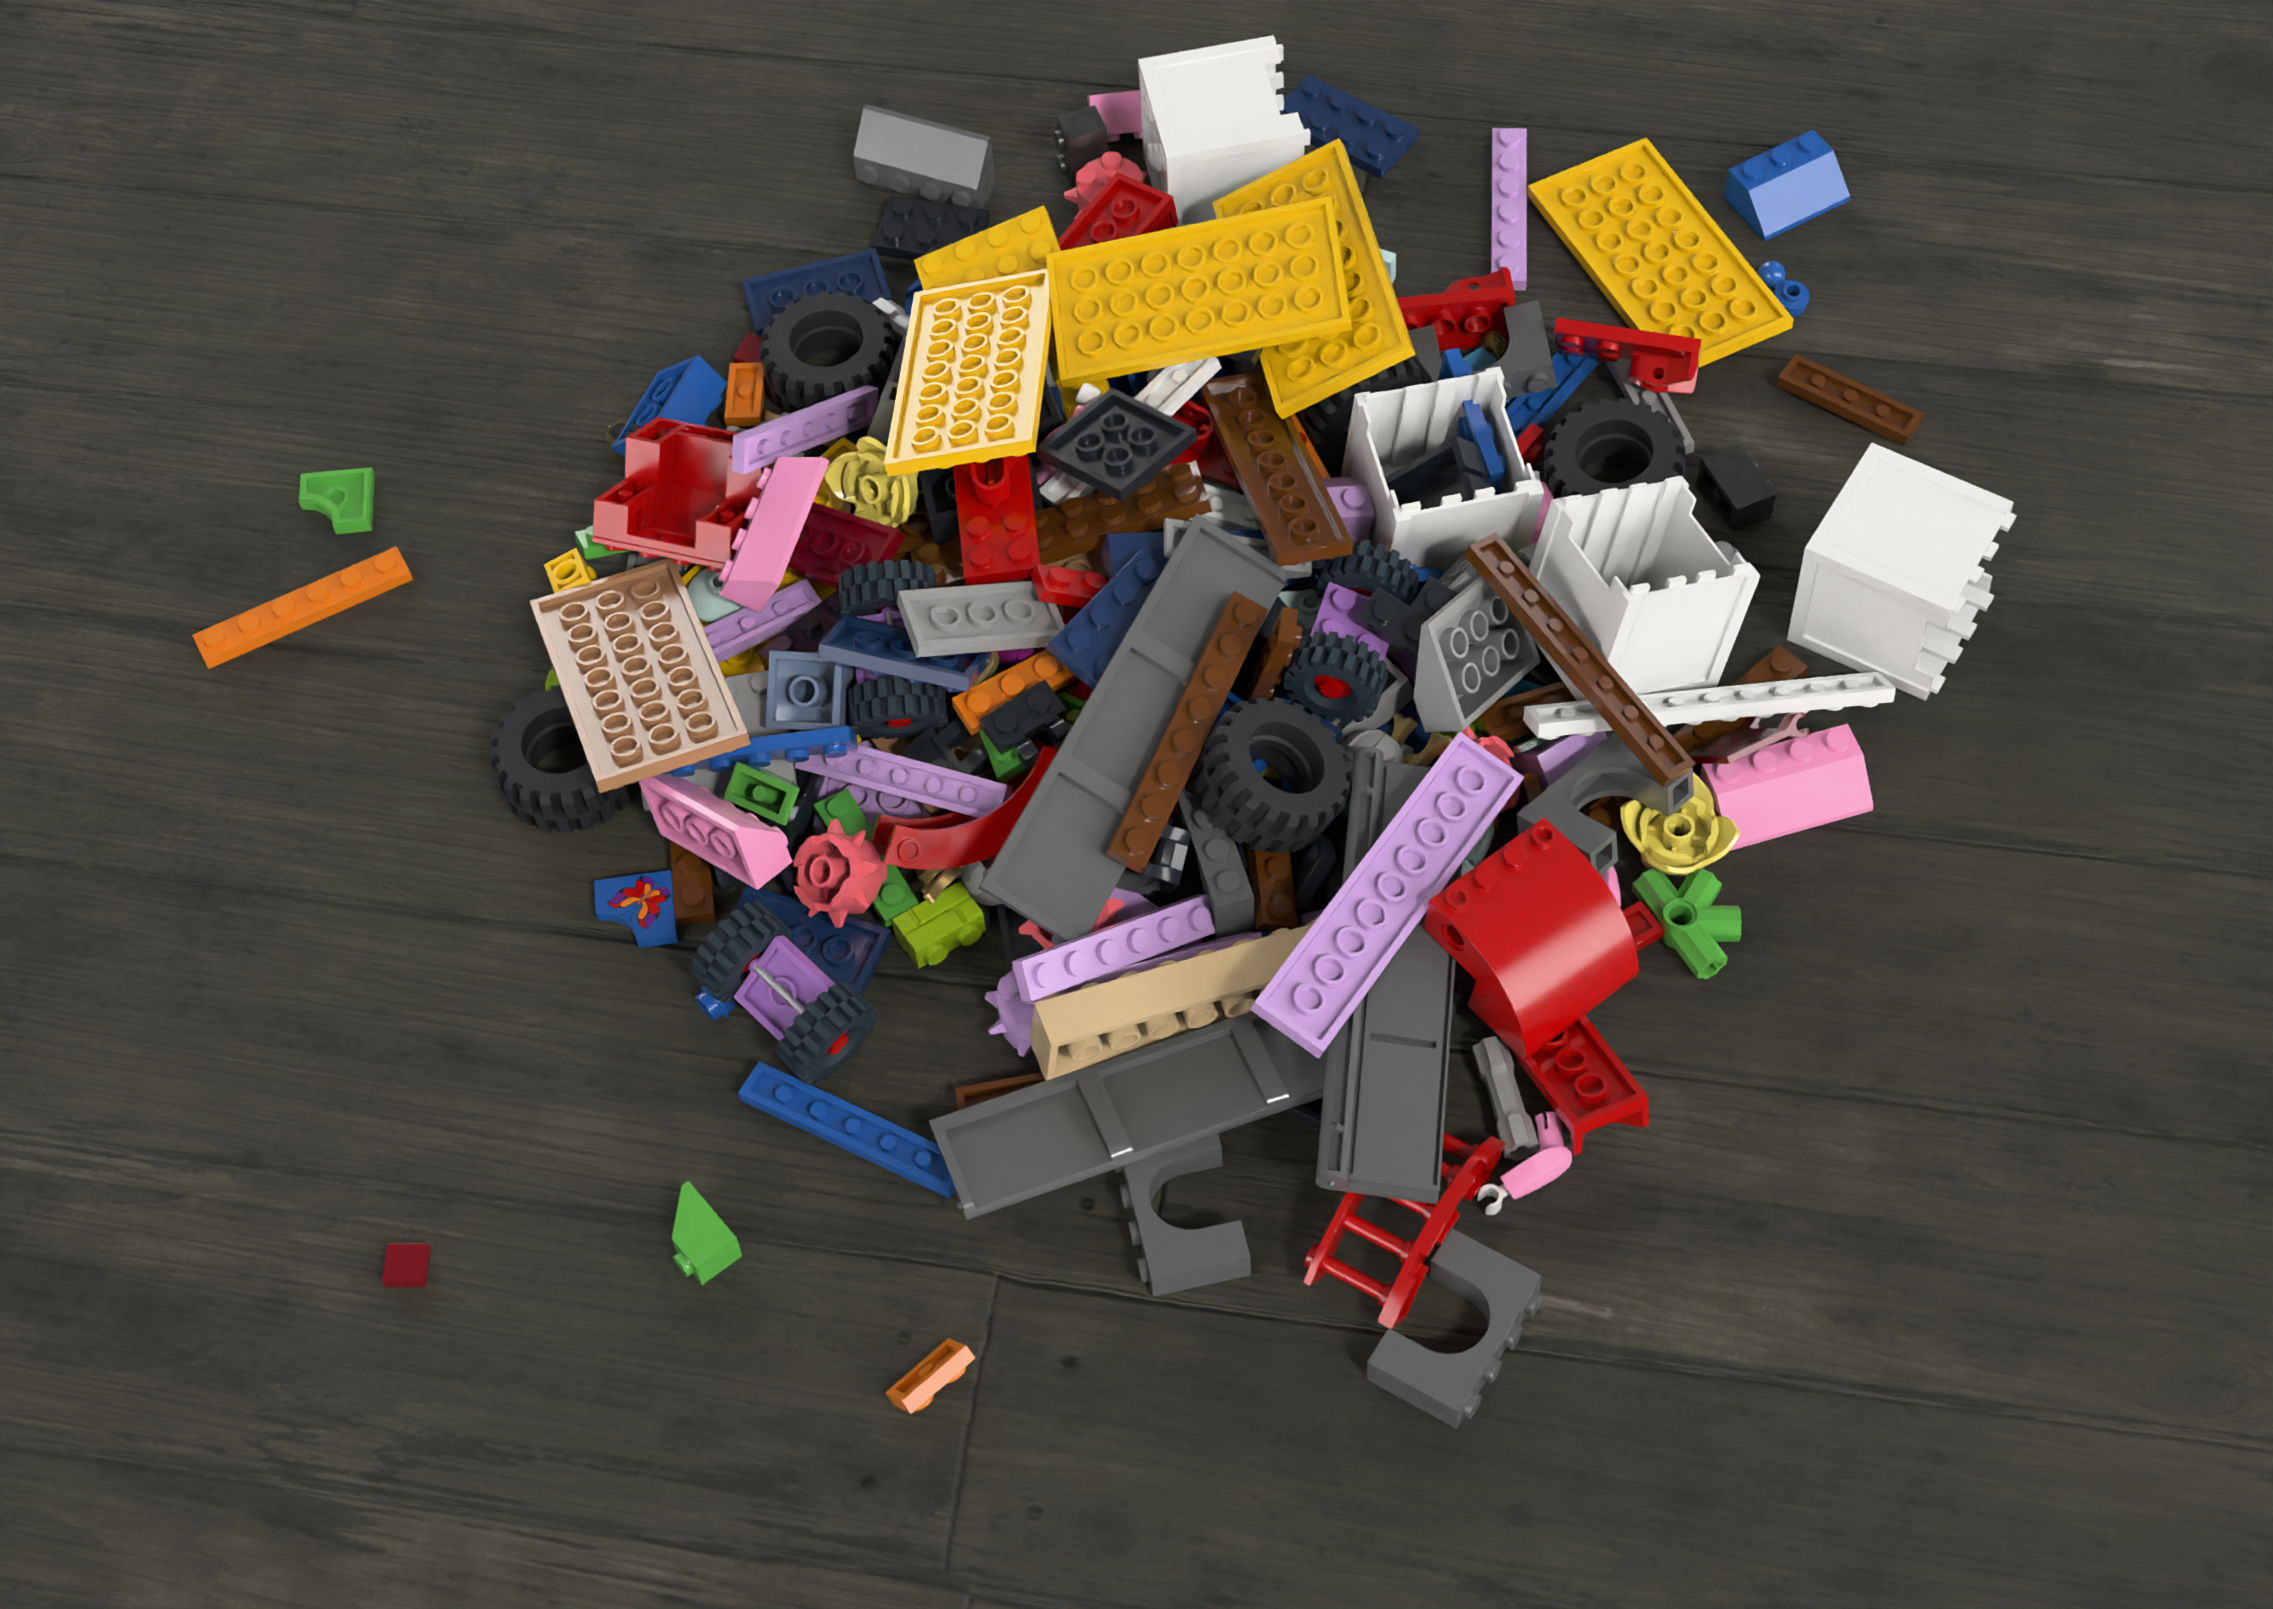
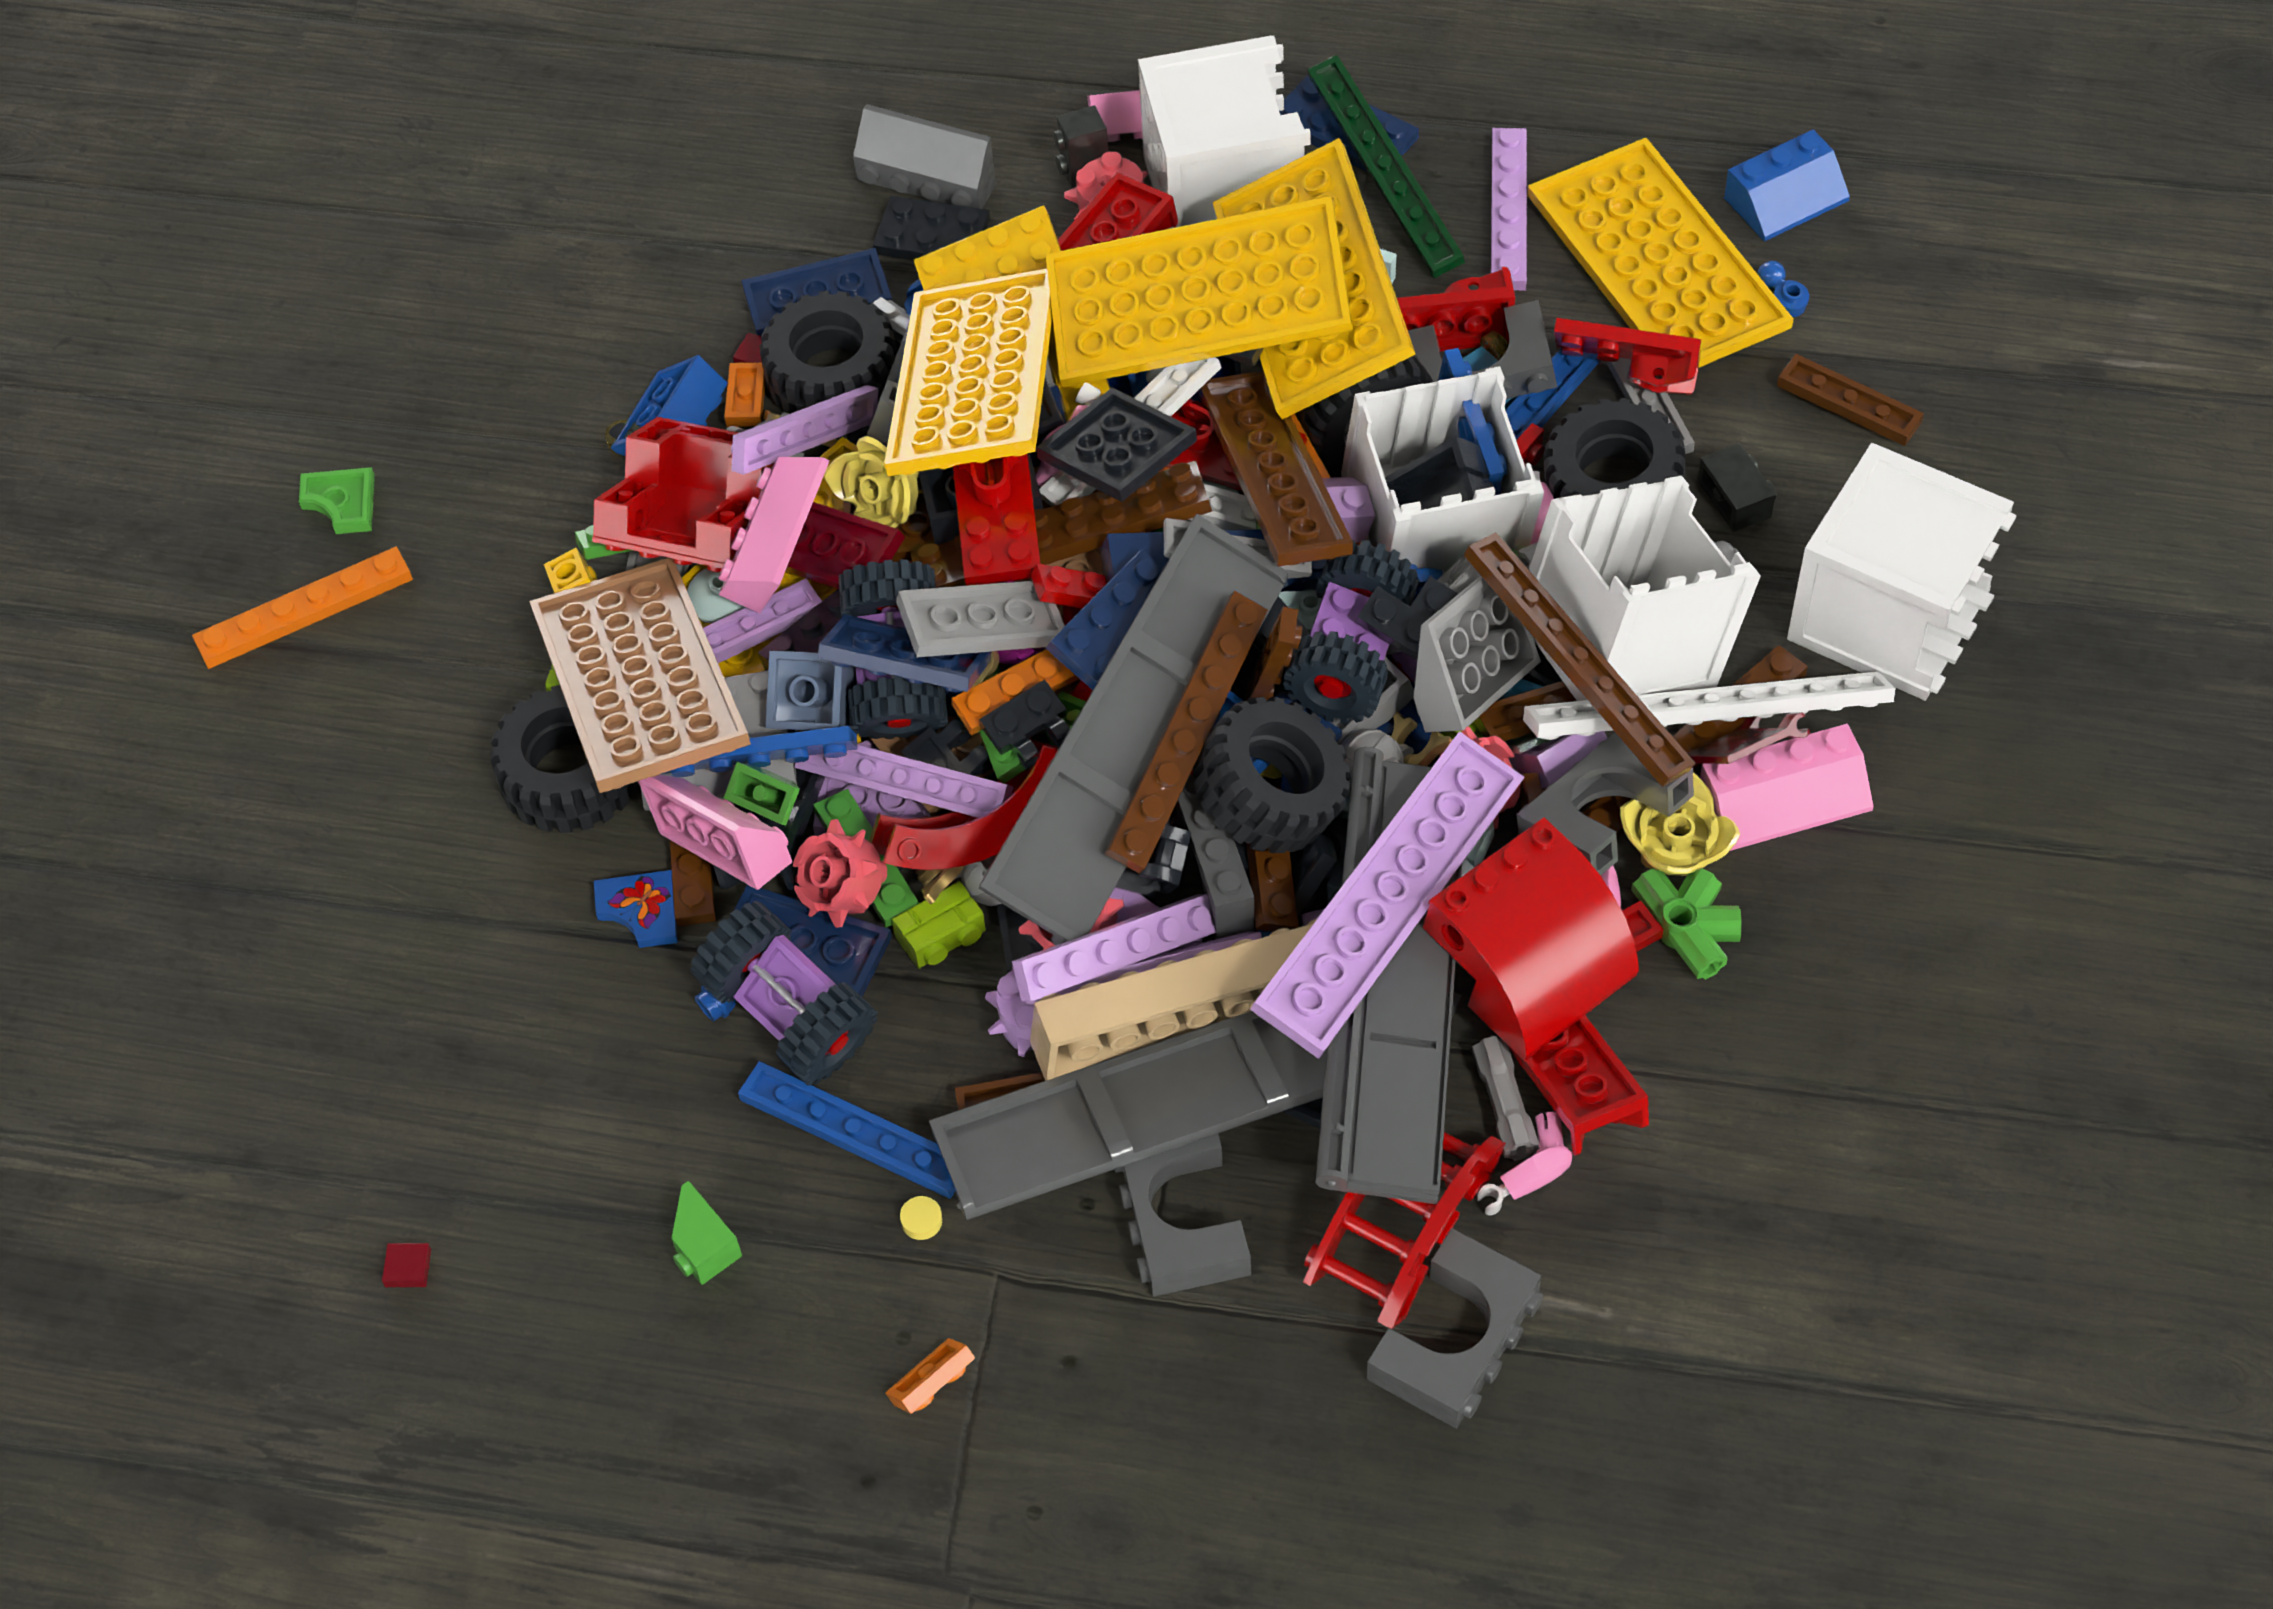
none -> light yellow tile [900,1196,942,1240]
none -> dark green plate [1307,55,1465,278]

